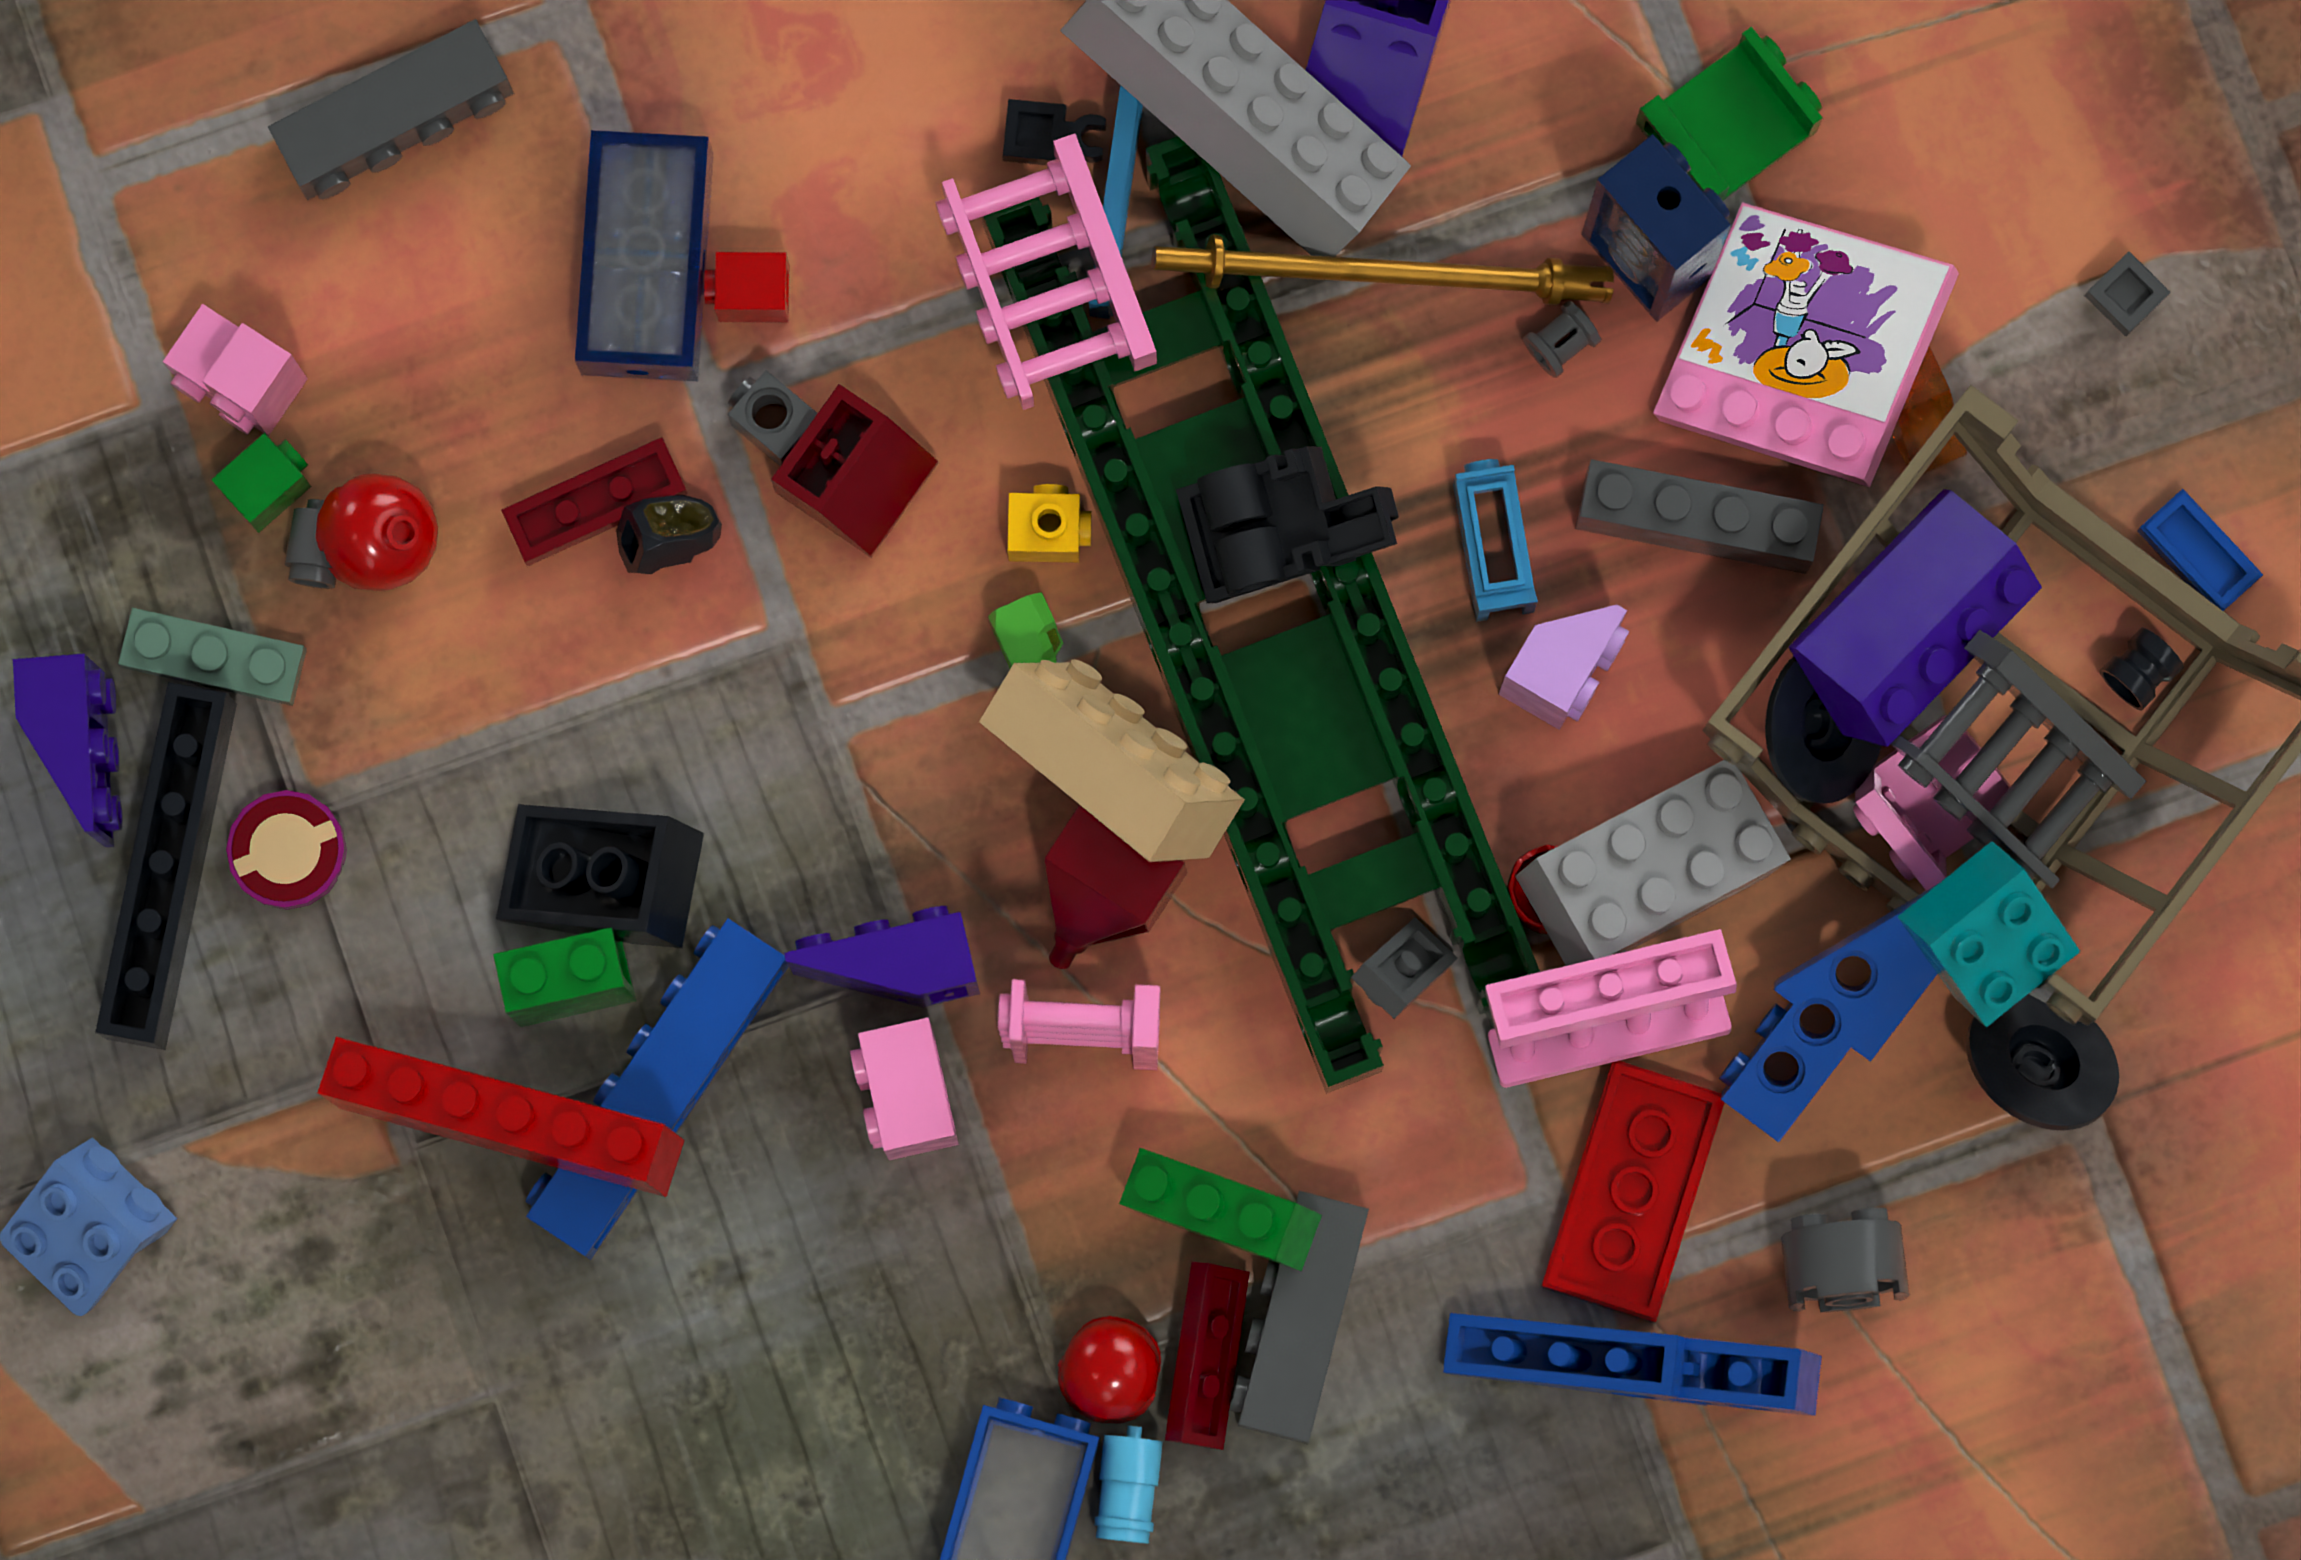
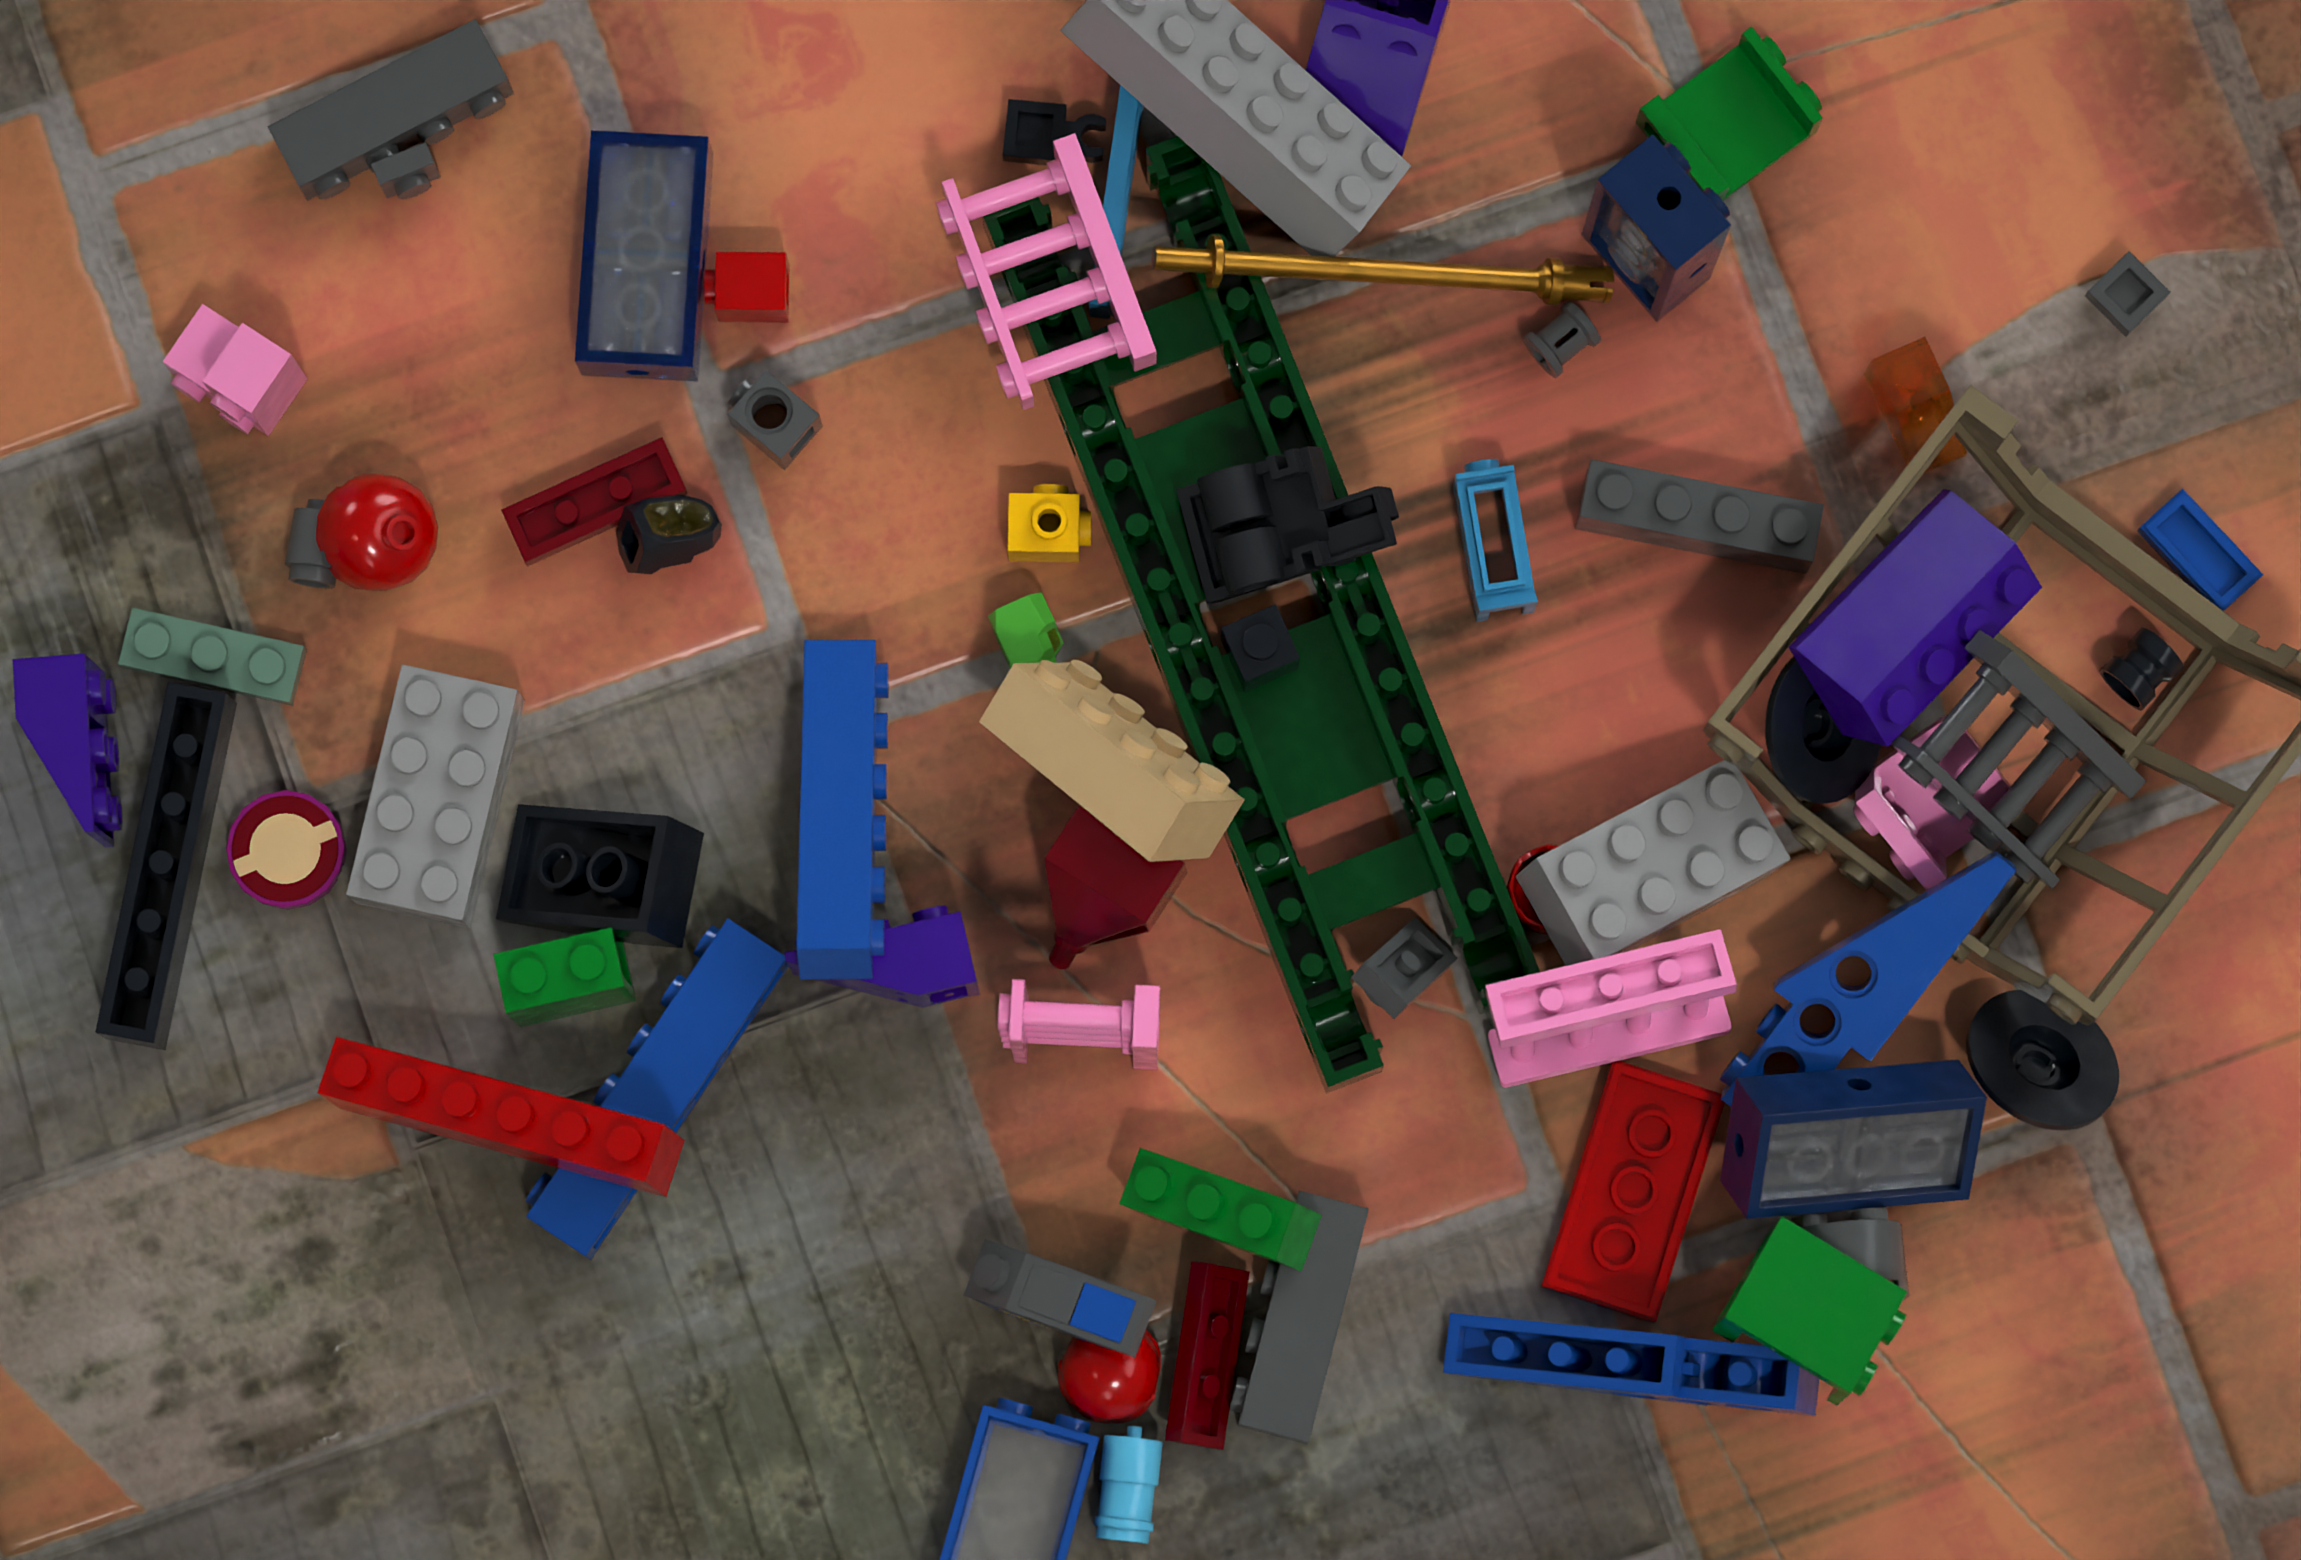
medium blue bracket [0,1137,178,1316] -> none
green brick [211,433,311,533] -> none
dark red slope [771,384,939,558] -> none
bright pink brick [850,1017,959,1161] -> none
lavender slope [1498,605,1629,730] -> none
plate [1653,203,1959,487] -> none
teal brick [1898,841,2081,1027] -> none
none -> light grey brick [346,664,525,929]
none -> dark grey plate [371,142,441,199]
none -> blue brick [797,640,889,979]
none -> slope [964,1239,1157,1358]
none -> black brick [1220,604,1300,692]
none -> green panel [1712,1216,1907,1406]
none -> brick [1720,1060,1987,1219]

